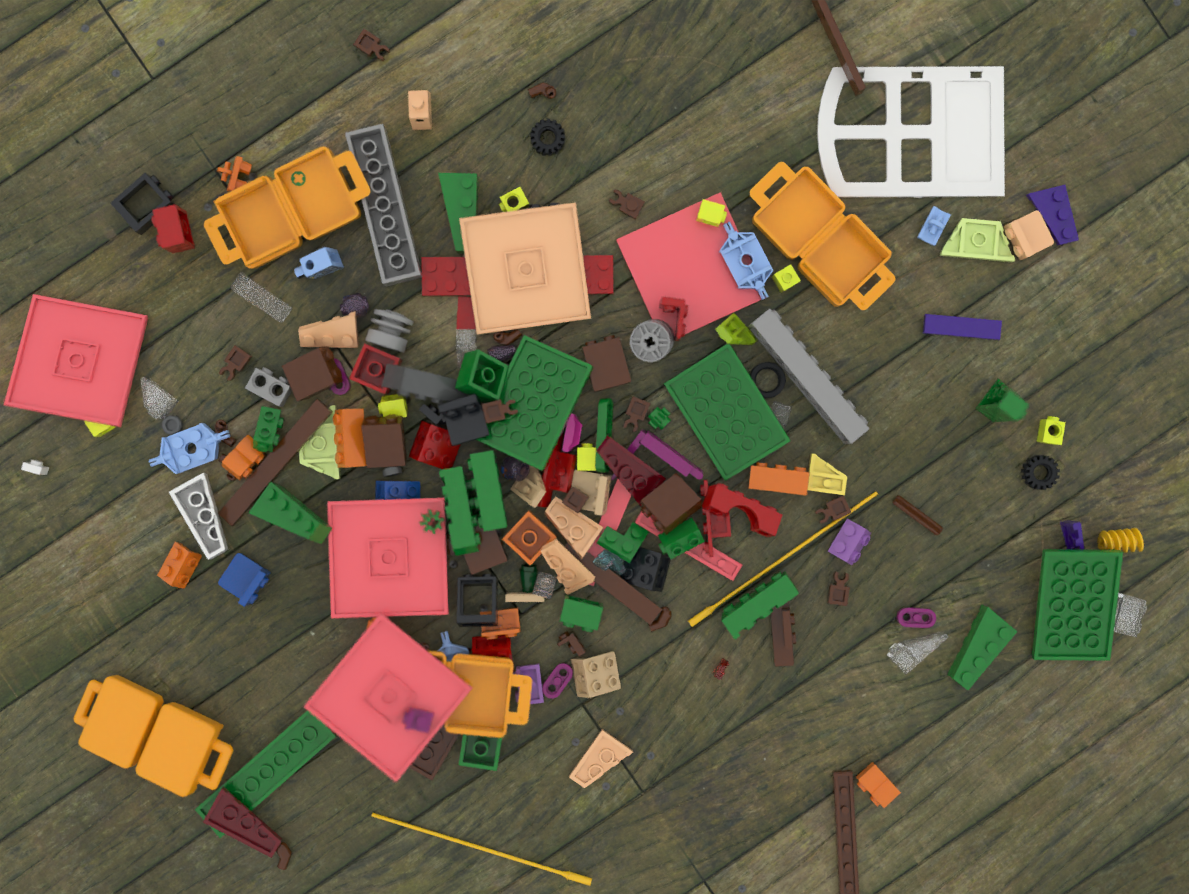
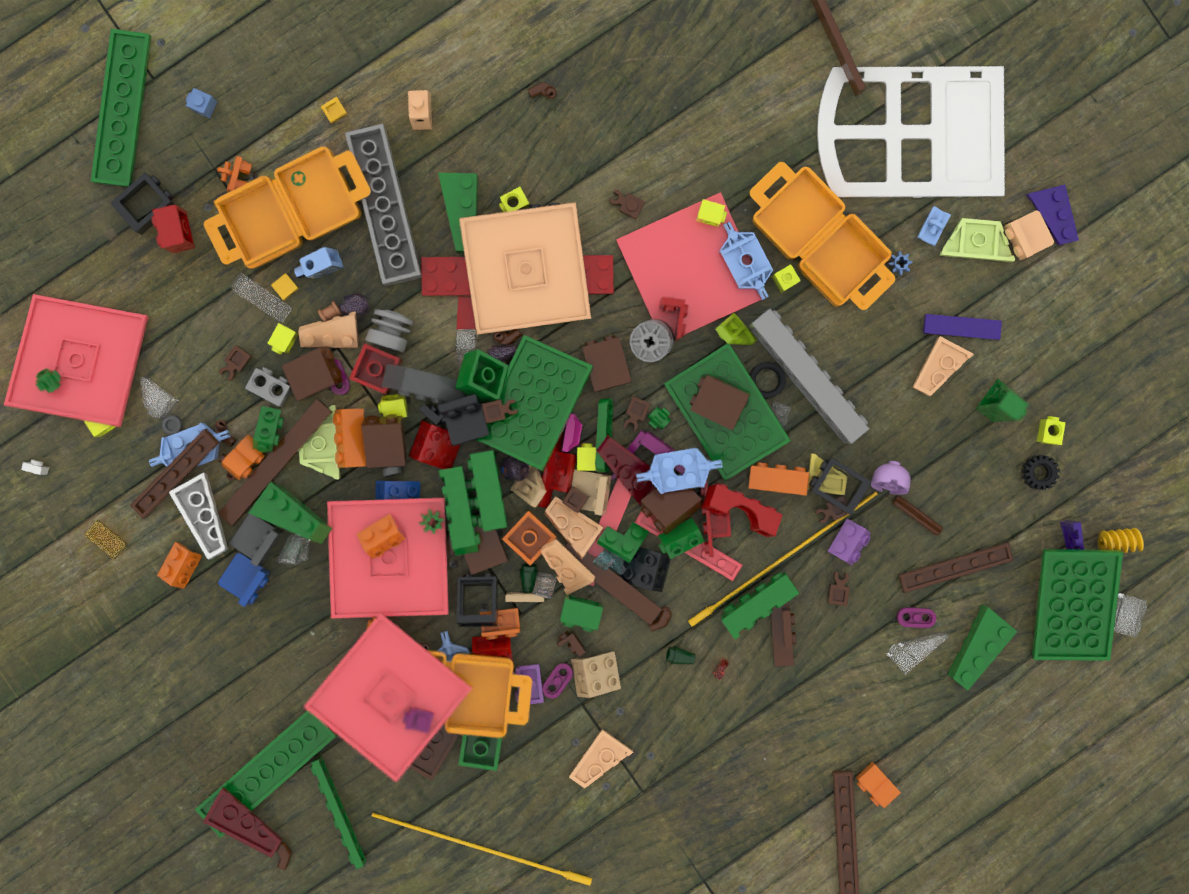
light orange piece [73,675,233,797] -> none
reddish brown plate [353,29,390,62] -> none
black tyre [530,118,565,156] -> none
none -> green gear [35,368,61,393]
none -> clear yellow plate [84,520,128,559]
none -> green plate [91,29,151,187]
none -> reddish brown tile [130,428,220,519]
none -> medium blue brick [186,88,217,119]
none -> dark grey bracket [230,514,283,567]
none -> neon yellow brick [267,323,299,355]
none -> yellow tile [271,273,299,301]
none -> clear slope [278,534,311,564]
none -> green plate [311,756,367,869]
none -> nougat bush [317,301,343,322]
none -> yellow tile [321,97,348,124]
none -> orange bracket [356,514,406,559]
none -> light blue plate [636,448,723,494]
none -> dark green cone [666,645,695,665]
none -> reddish brown brick [690,374,750,430]
none -> black window [809,458,871,515]
none -> lavender cylinder [871,461,910,495]
none -> medium blue gear [887,251,913,276]
none -> reddish brown tile [898,542,1014,593]
none -> light nougat wing [912,336,973,396]

